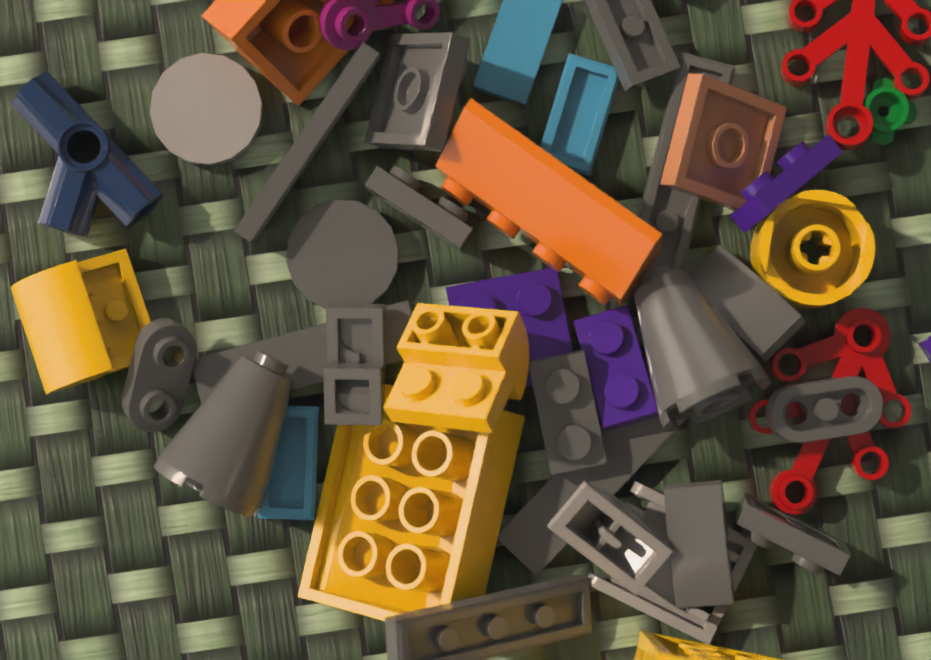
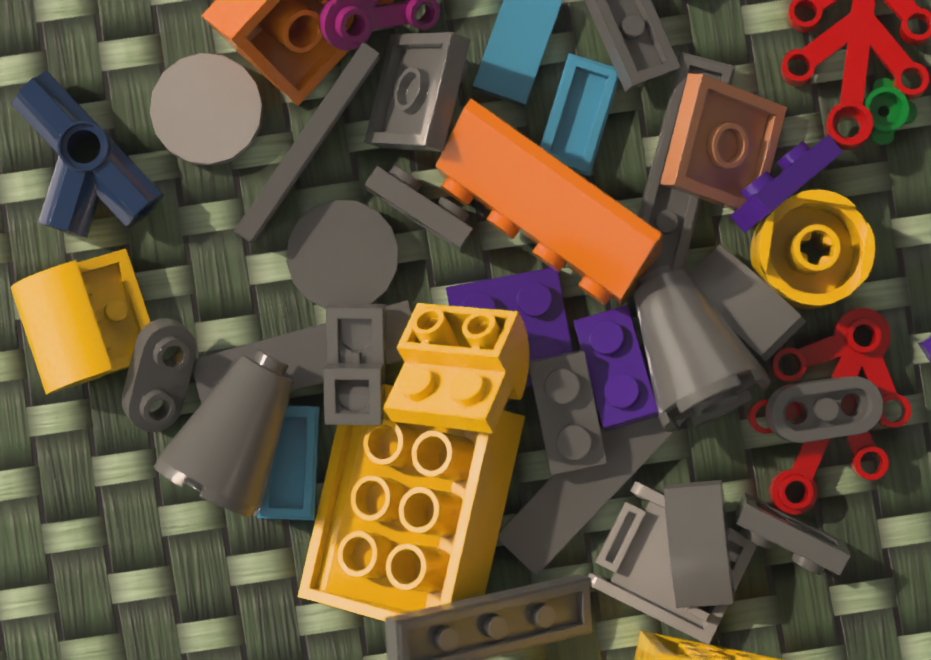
light grey slope [547,481,673,595] -> none

